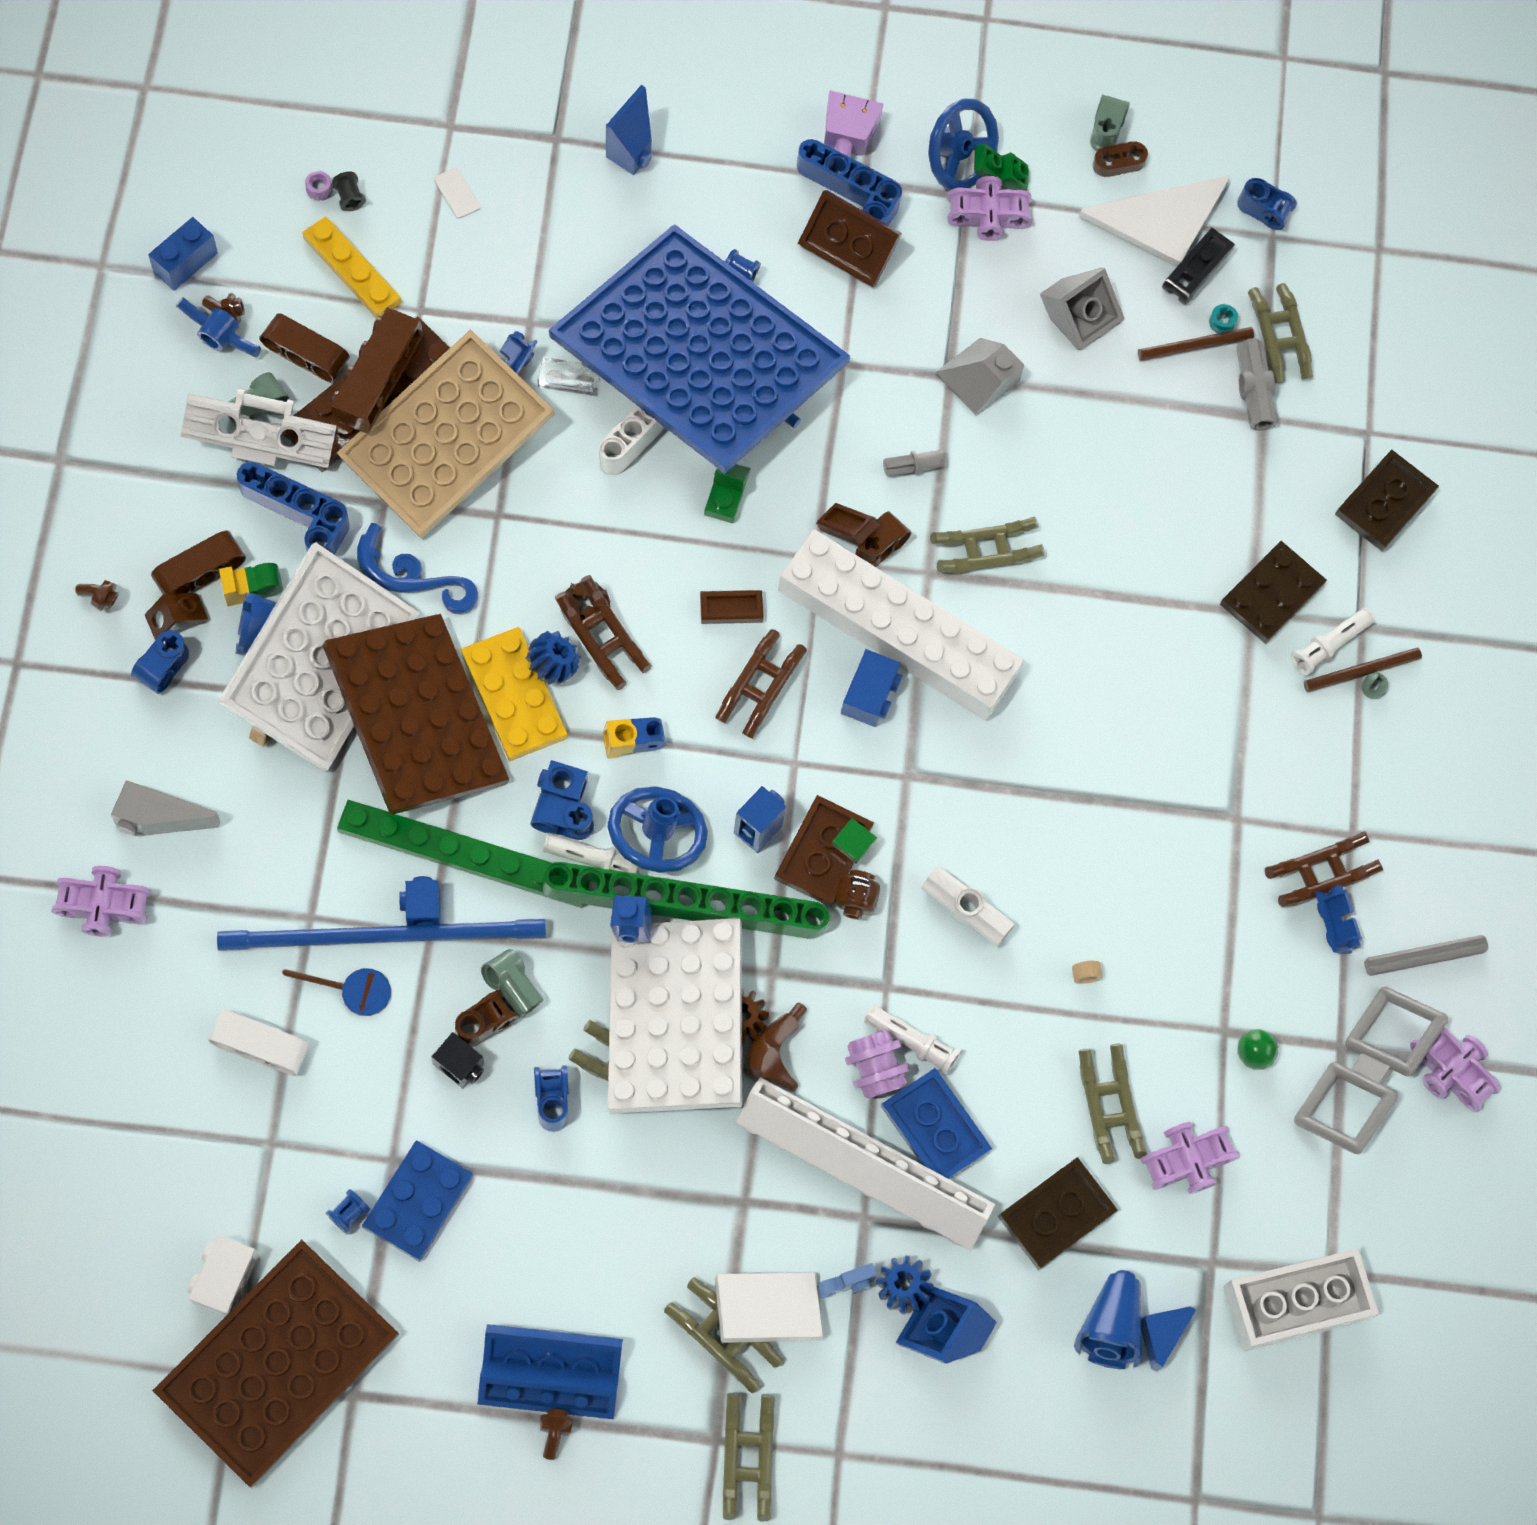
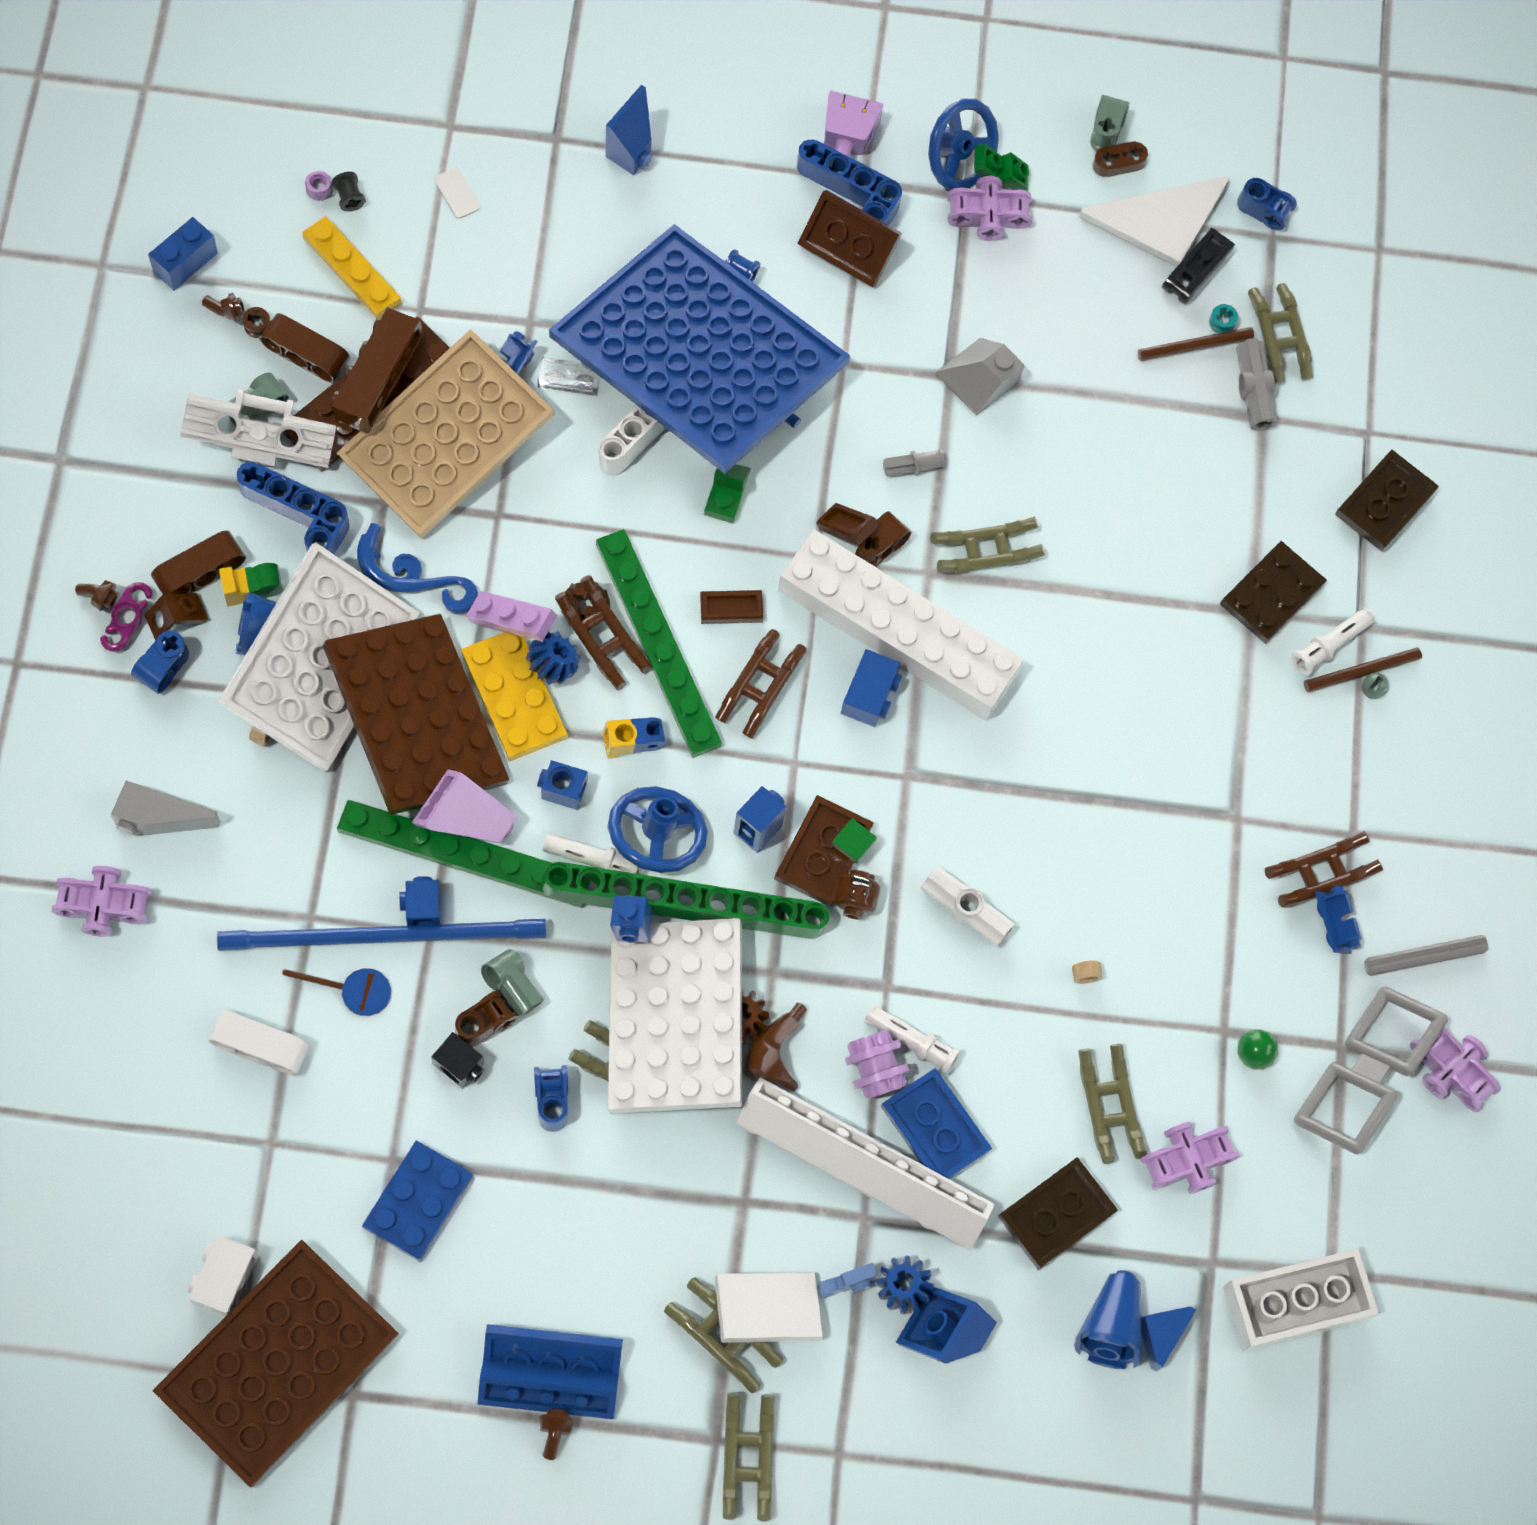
blue piece [176,297,261,357] -> none
blue bush [325,1189,371,1234] -> none
blue piece [530,793,594,840] -> none
light grey slope [1040,267,1125,350] -> none
none -> magenta piece [100,582,153,652]
none -> reddish brown bush [242,307,271,338]
none -> lavender slope [412,769,518,842]
none -> lavender plate [466,591,557,642]
none -> green plate [596,529,722,758]

